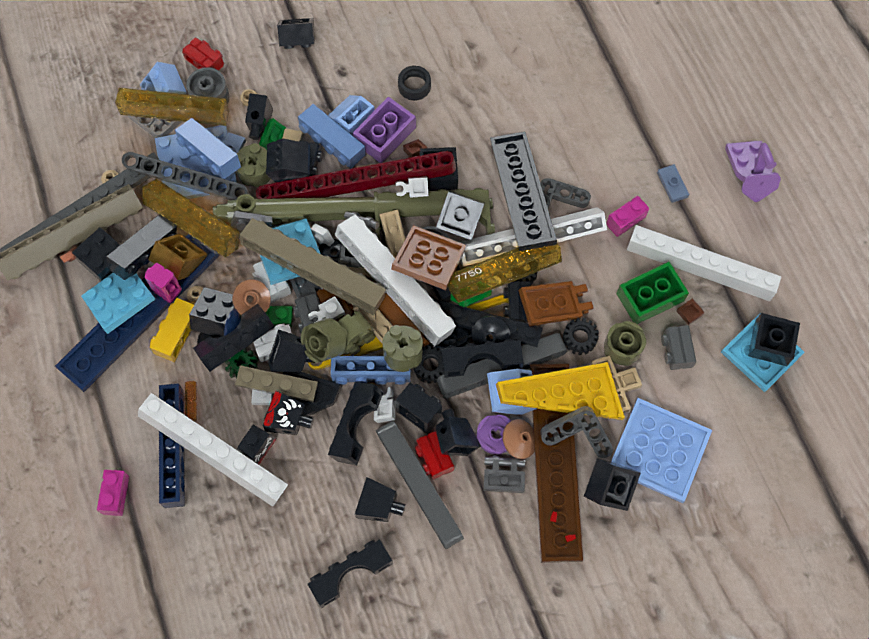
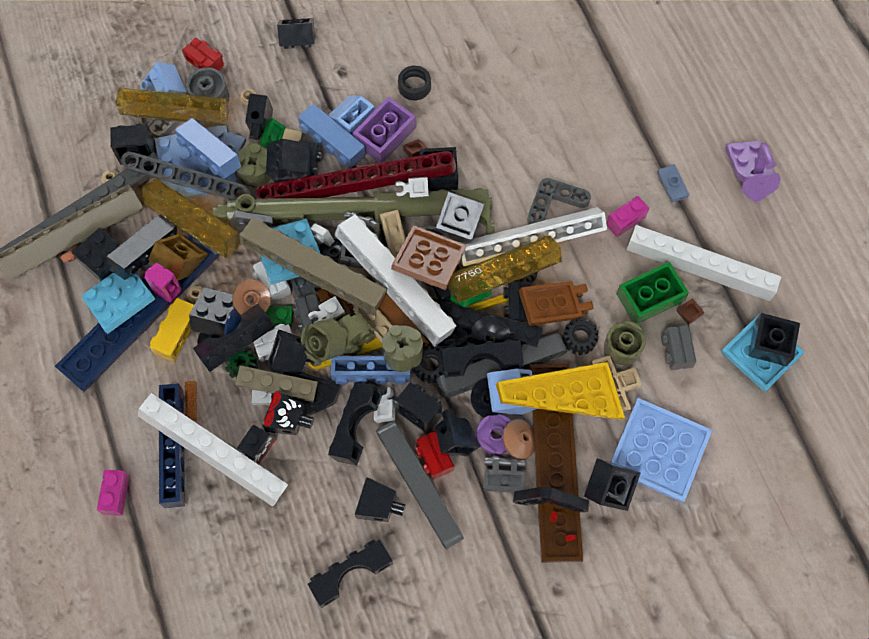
plate [490,132,557,251] -> none
dark grey beam [540,406,613,458] -> none
none -> black brick [110,123,156,165]
none -> black dish [471,378,498,417]
none -> black beam [513,487,590,513]

